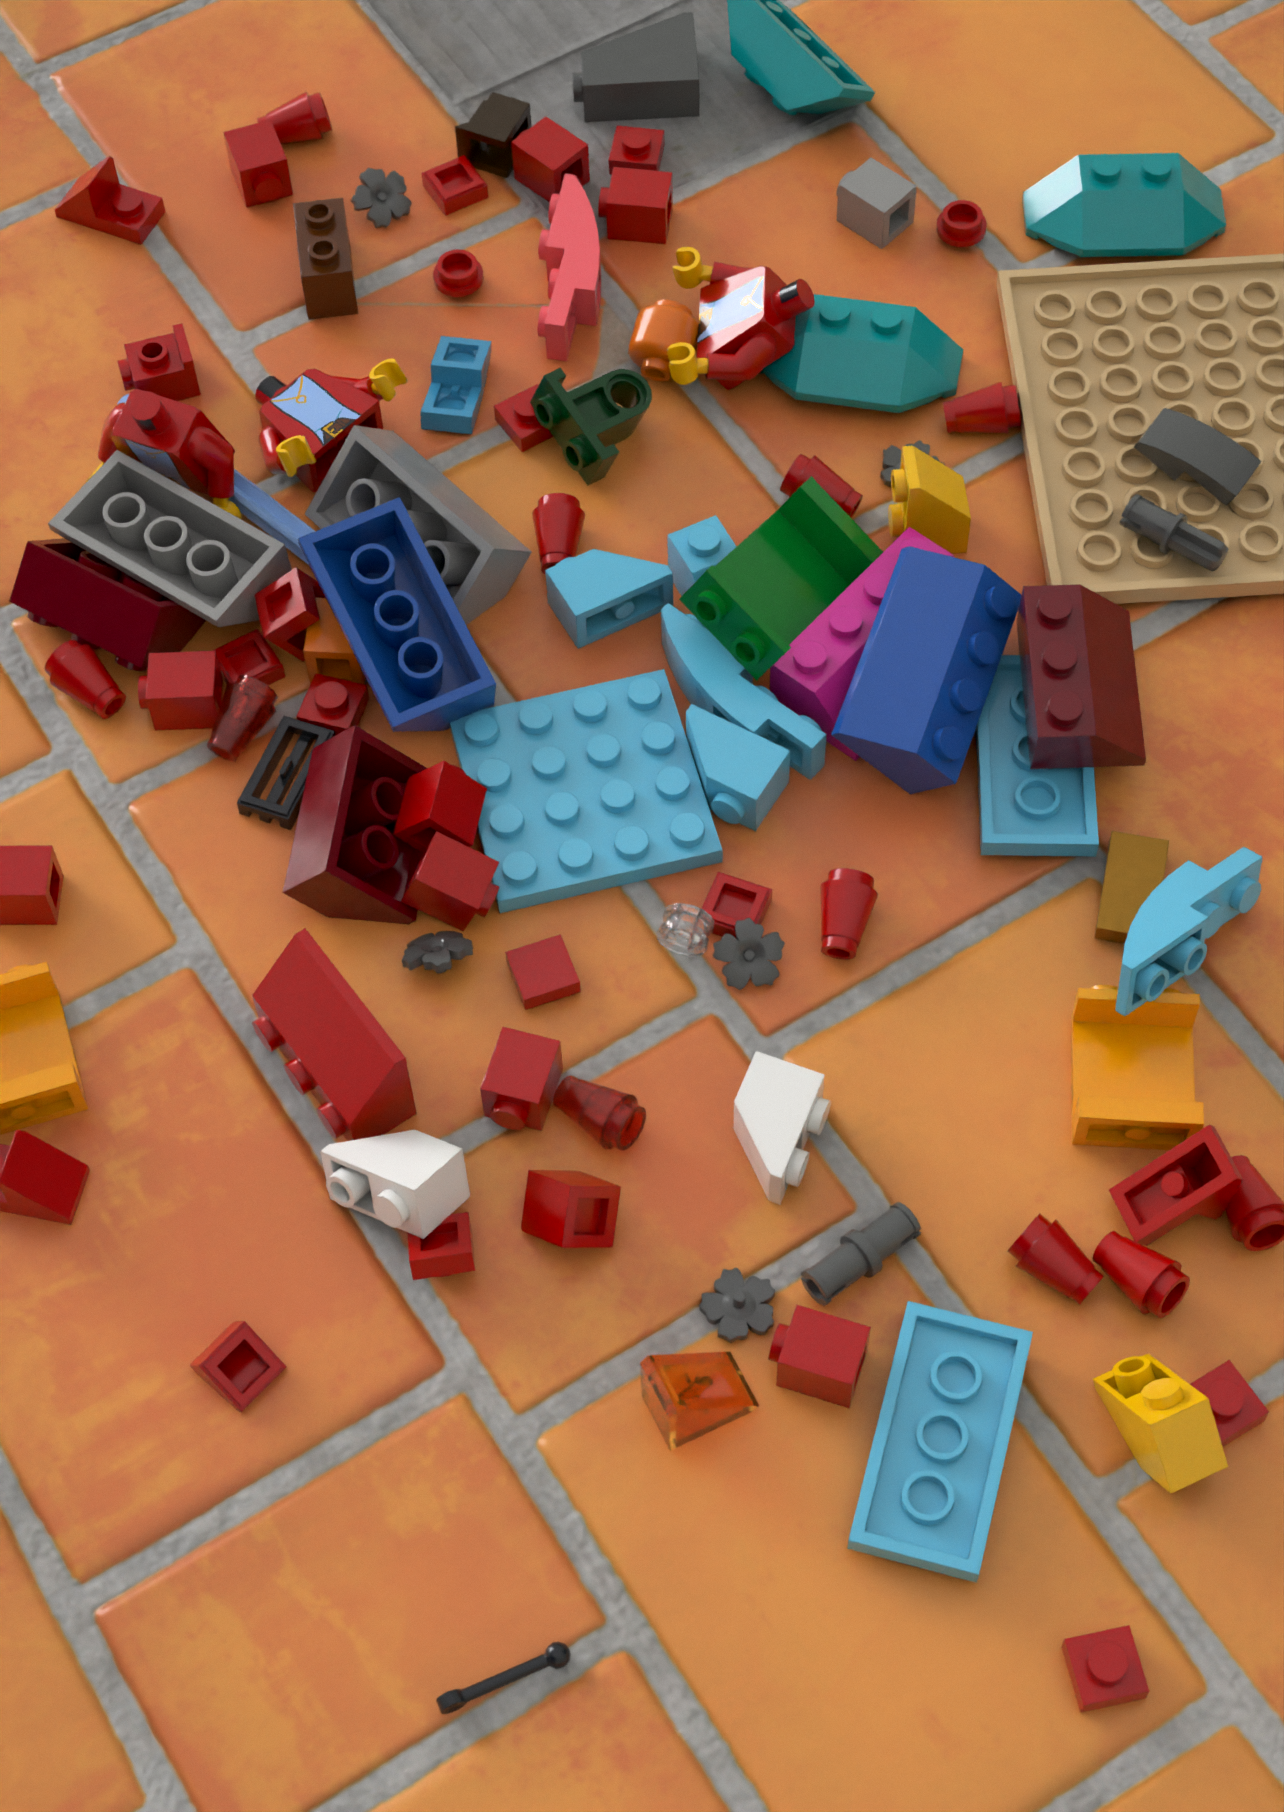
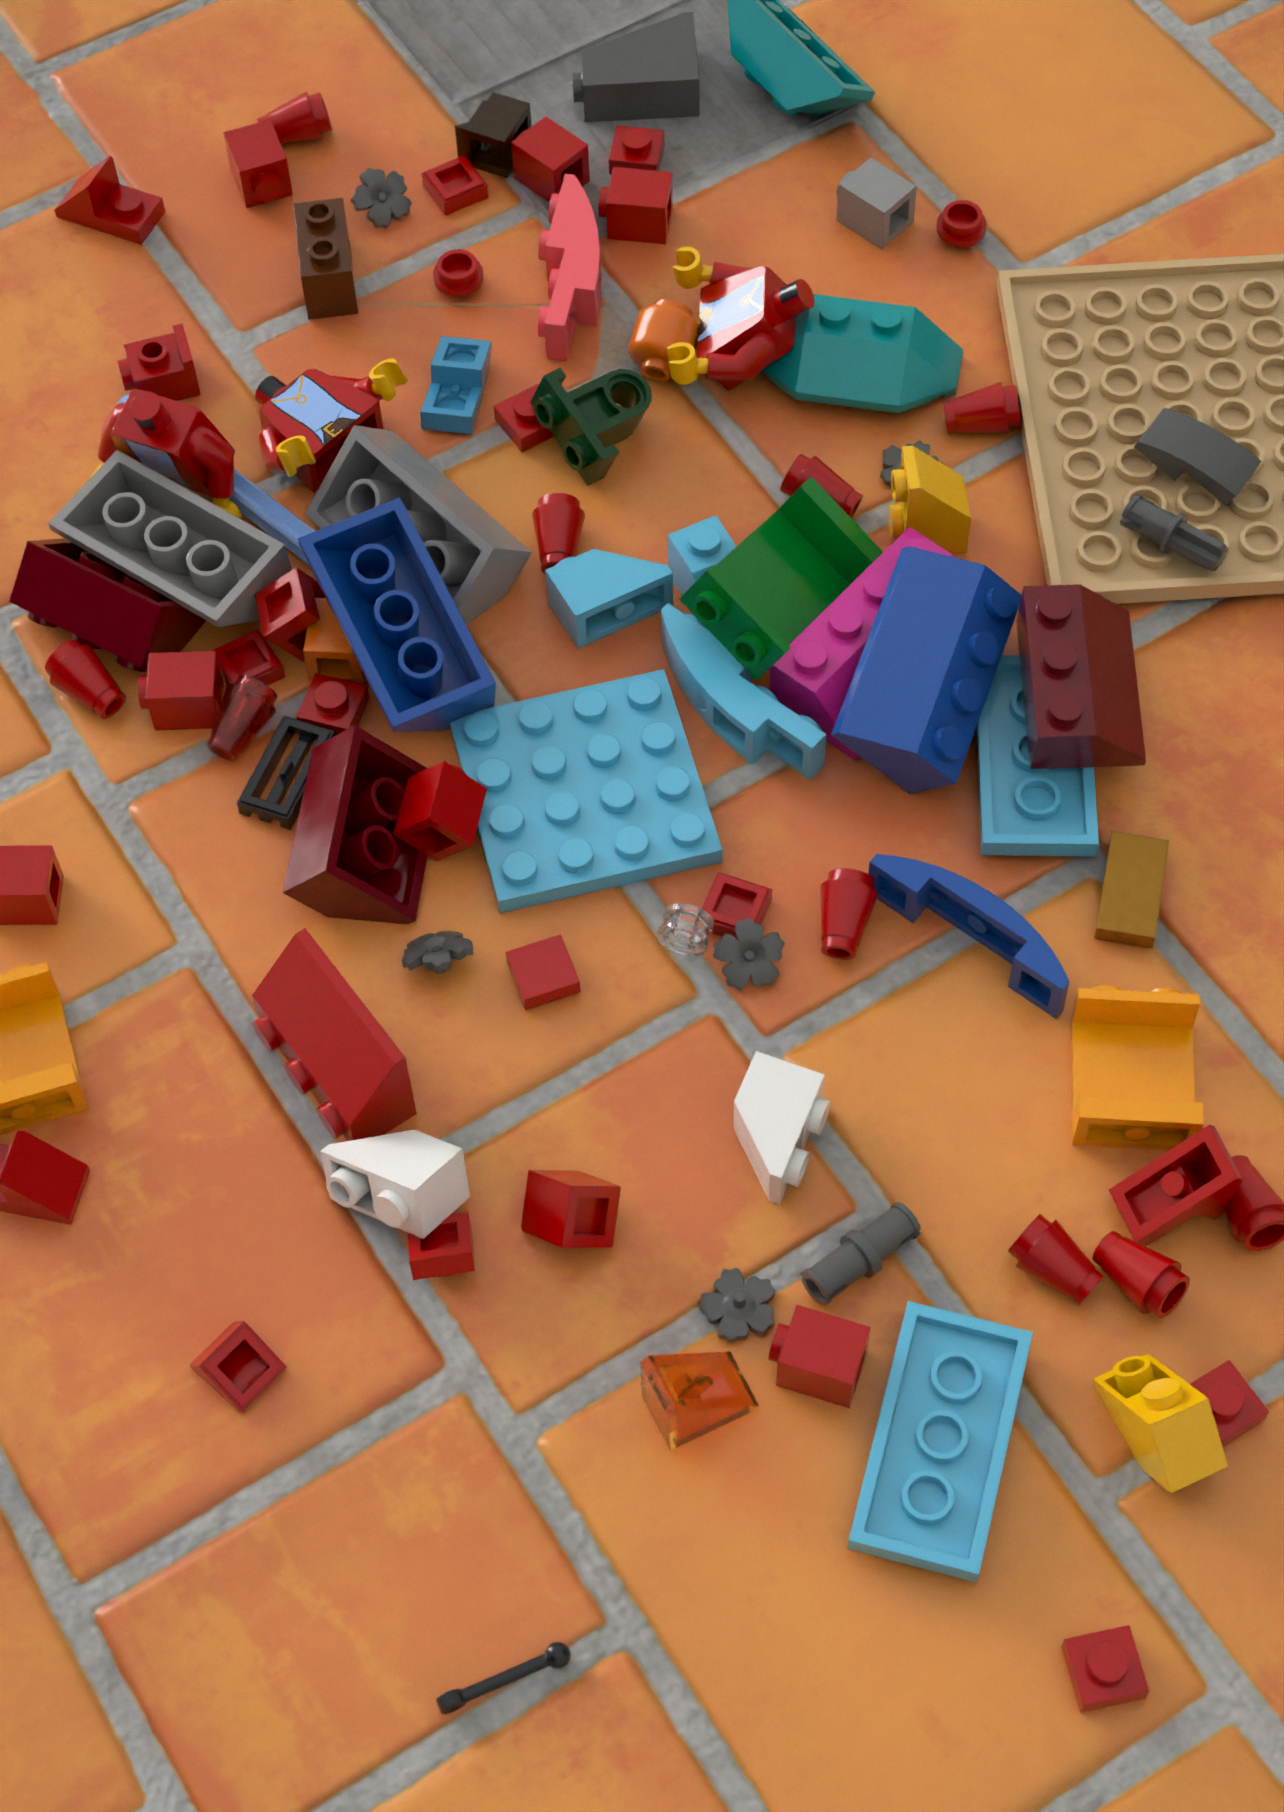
red brick [401,831,499,931] -> none
red brick [480,1027,563,1131] -> none
clear red cone [553,1075,646,1151] -> none
medium azure slope [686,704,790,831] -> none
teal wedge [1022,153,1226,257] -> none
medium azure slope [1115,847,1263,1016] -> none
none -> blue slope [868,854,1070,1019]

